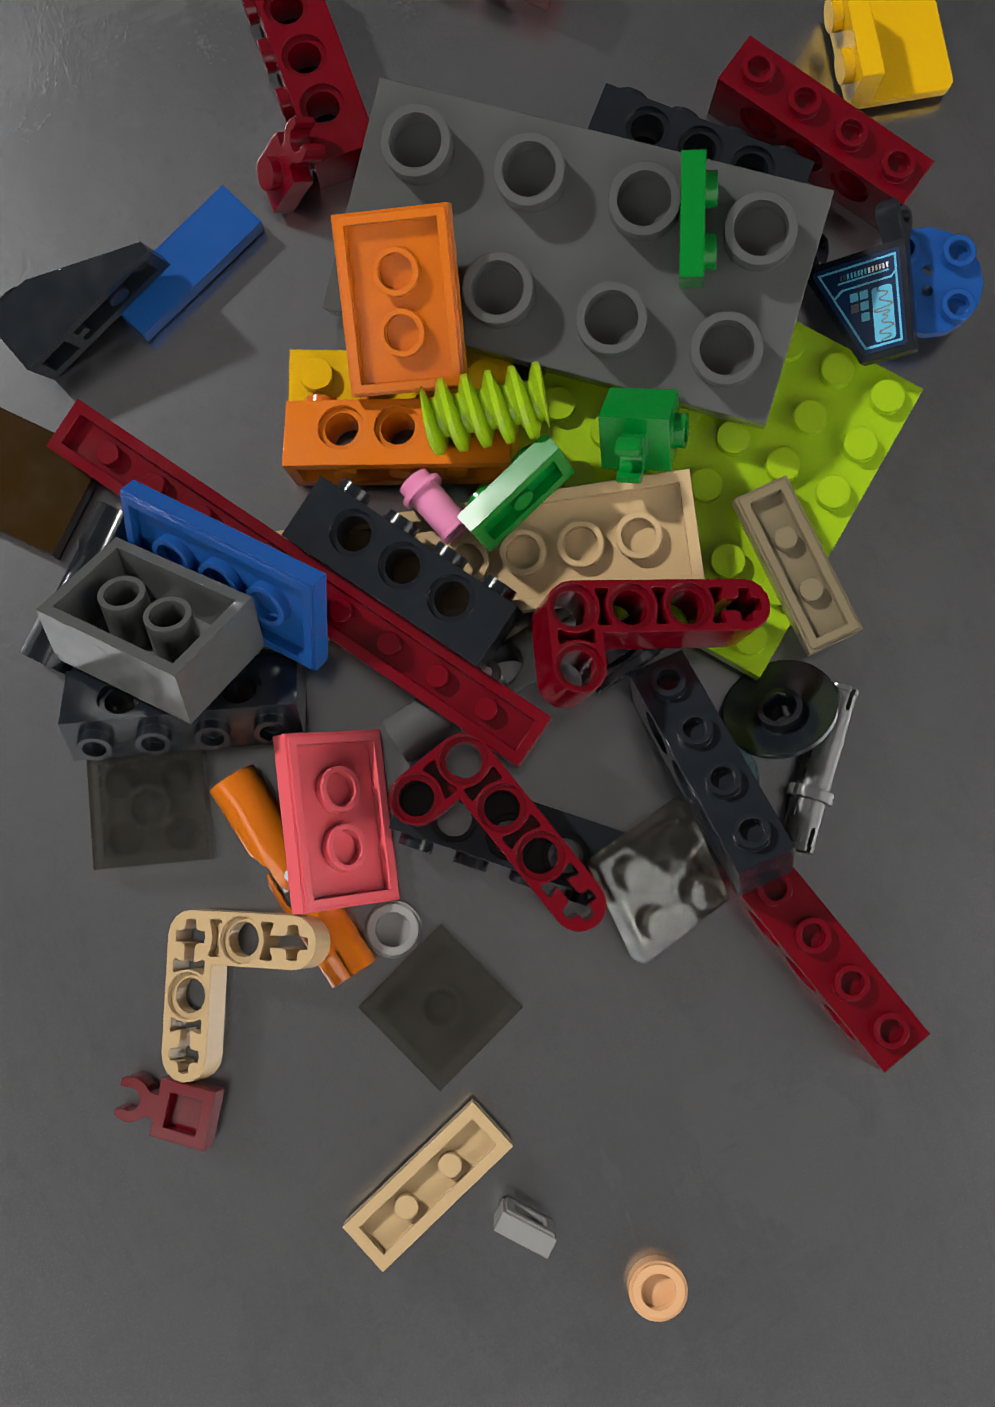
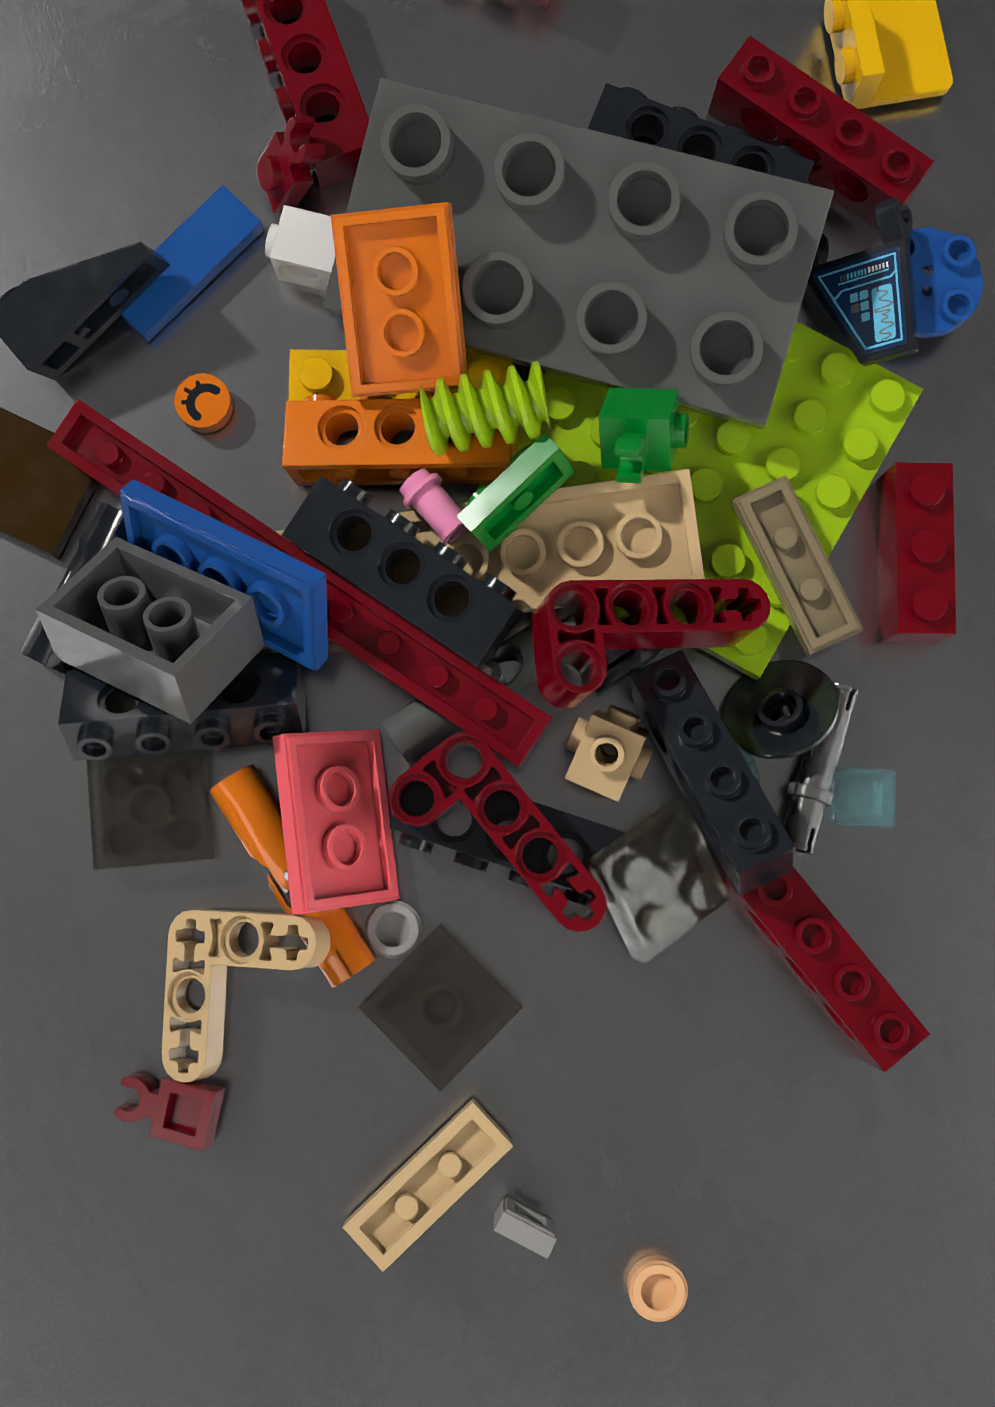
green plate [679,150,718,289] -> none
none -> orange tile [174,373,233,433]
none -> white brick [265,205,335,292]
none -> tan brick [564,705,654,802]
none -> clear light blue tile [833,767,896,828]
none -> dark red brick [876,462,956,644]

